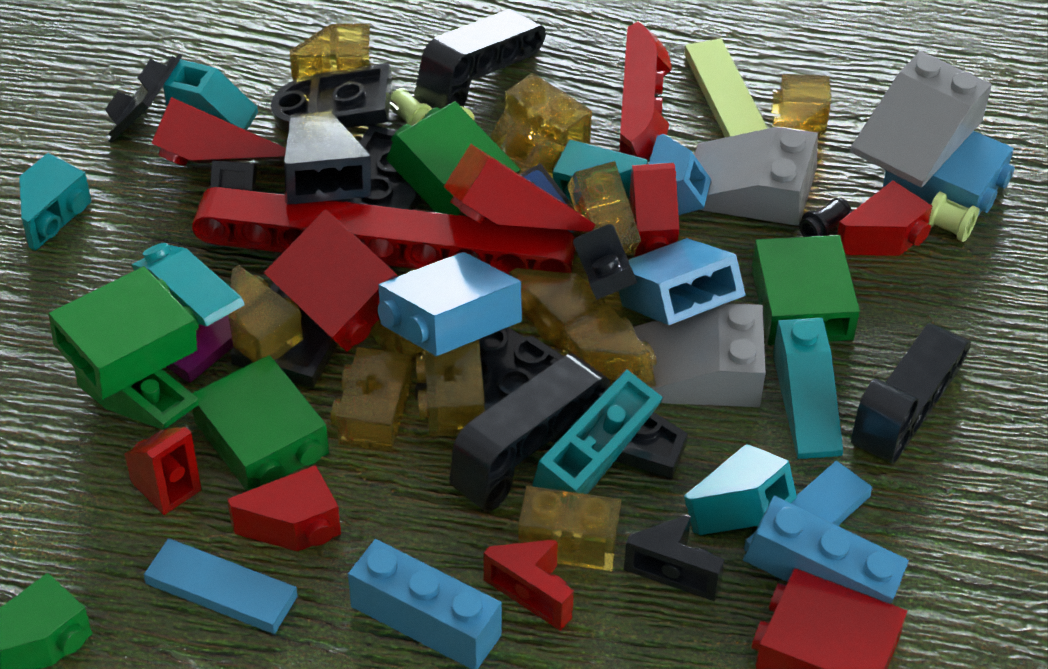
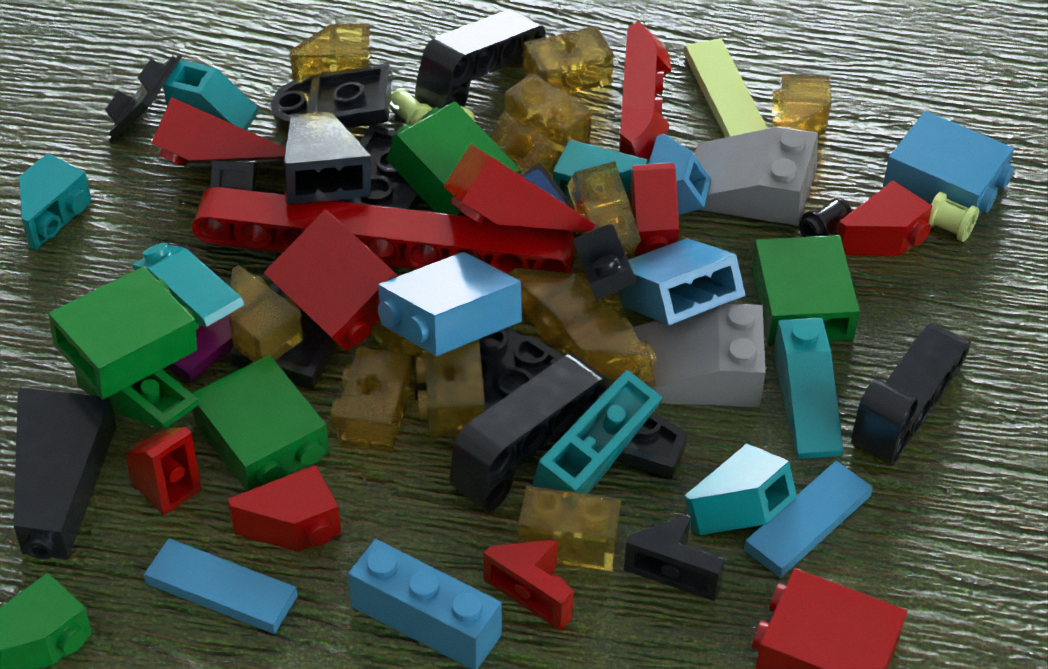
dark azure brick [743,495,909,604] -> none
light grey slope [850,51,992,188] -> none
none -> black slope [13,387,116,560]
none -> clear yellow brick [524,25,614,101]

